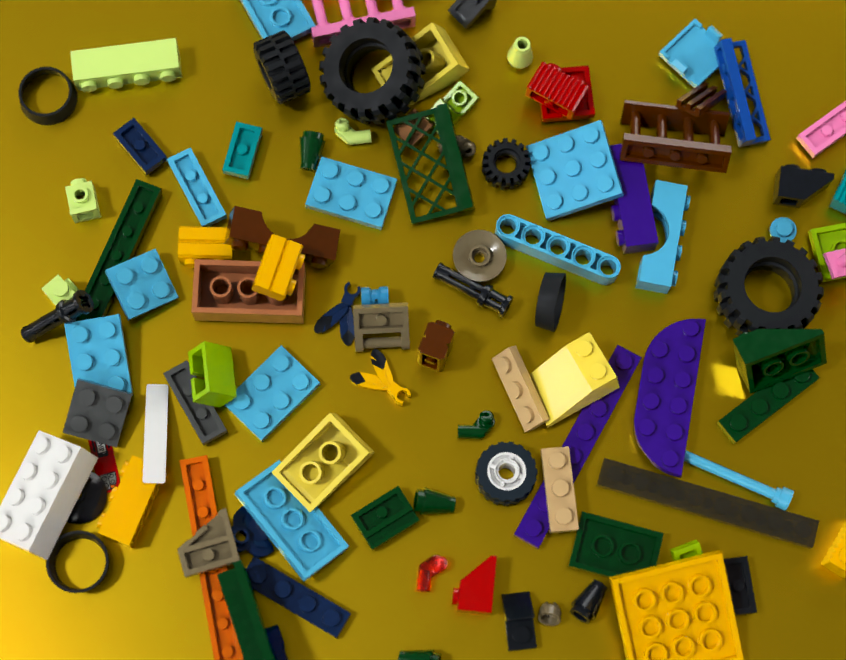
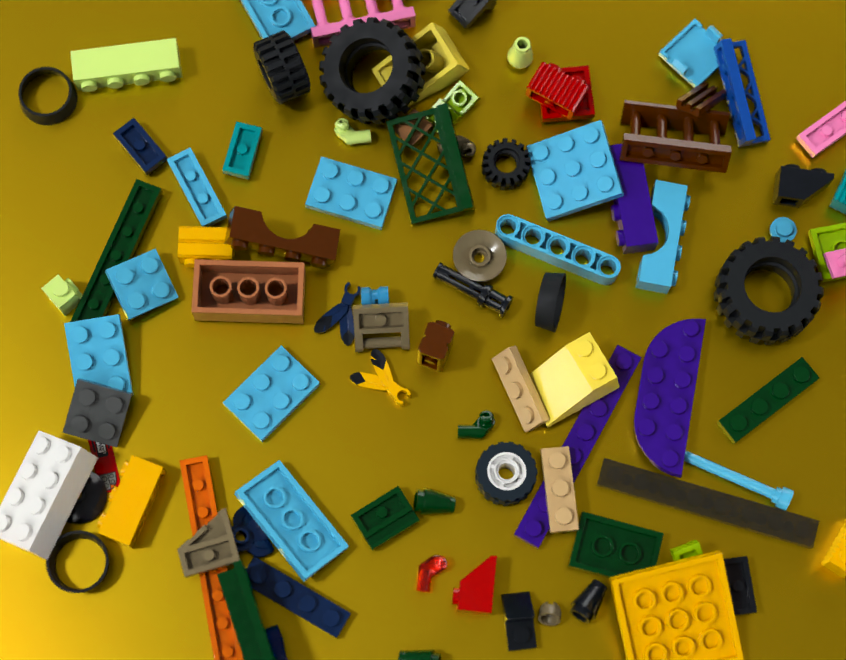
black pin [21,290,94,343] -> none
yellowish green brick [65,178,101,223] -> none
white sticker [143,384,168,483] -> none
dark grey plate [163,360,228,446] -> none
lime piece [188,341,236,408] -> none
yellow brick [251,234,305,301] -> none
light yellow slope [271,413,375,512] -> none
dark green cone [299,131,325,171] -> none
dark green slope [732,329,827,394] -> none

